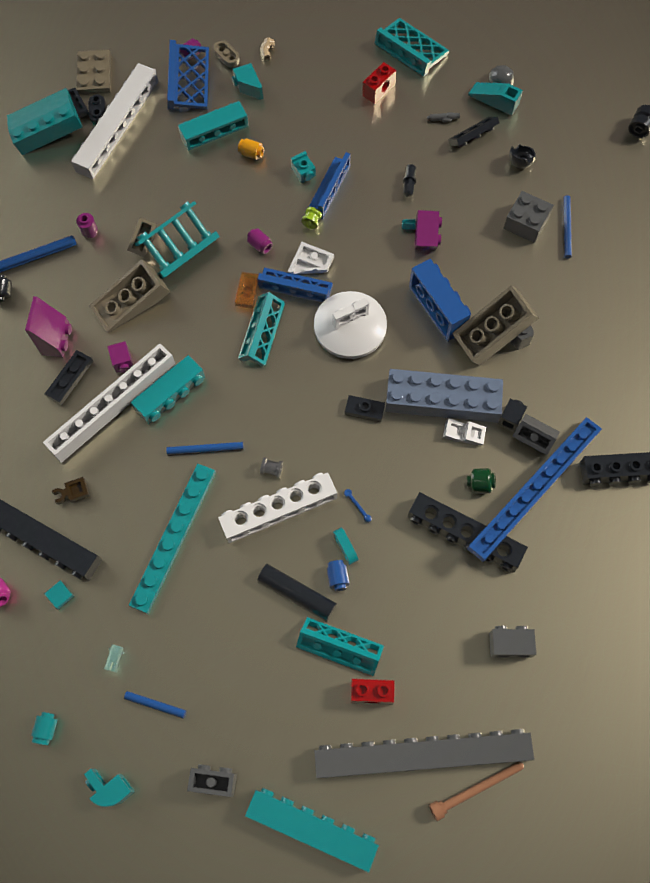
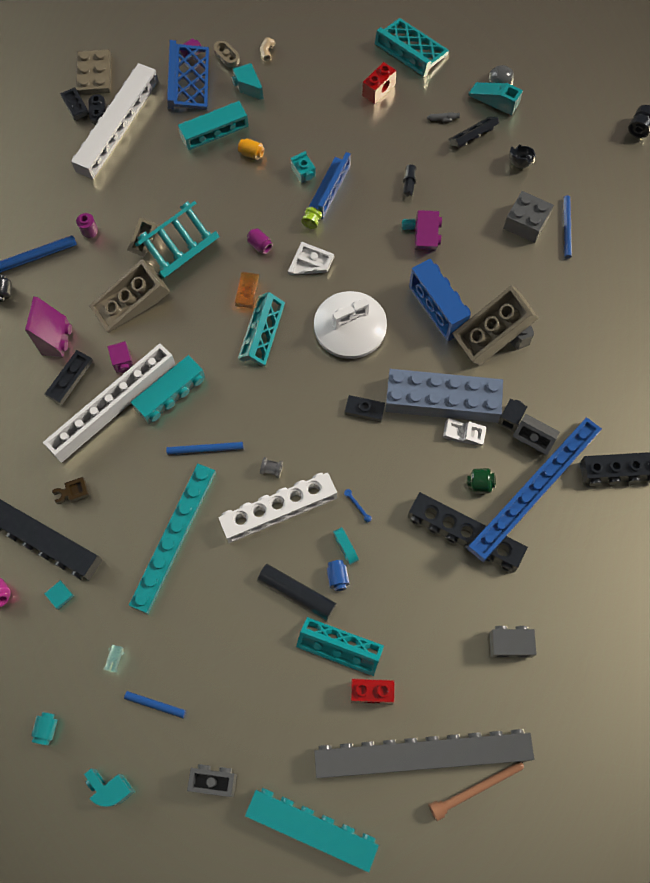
teal slope [7,88,83,155] -> none
blue fence [257,267,333,303] -> none

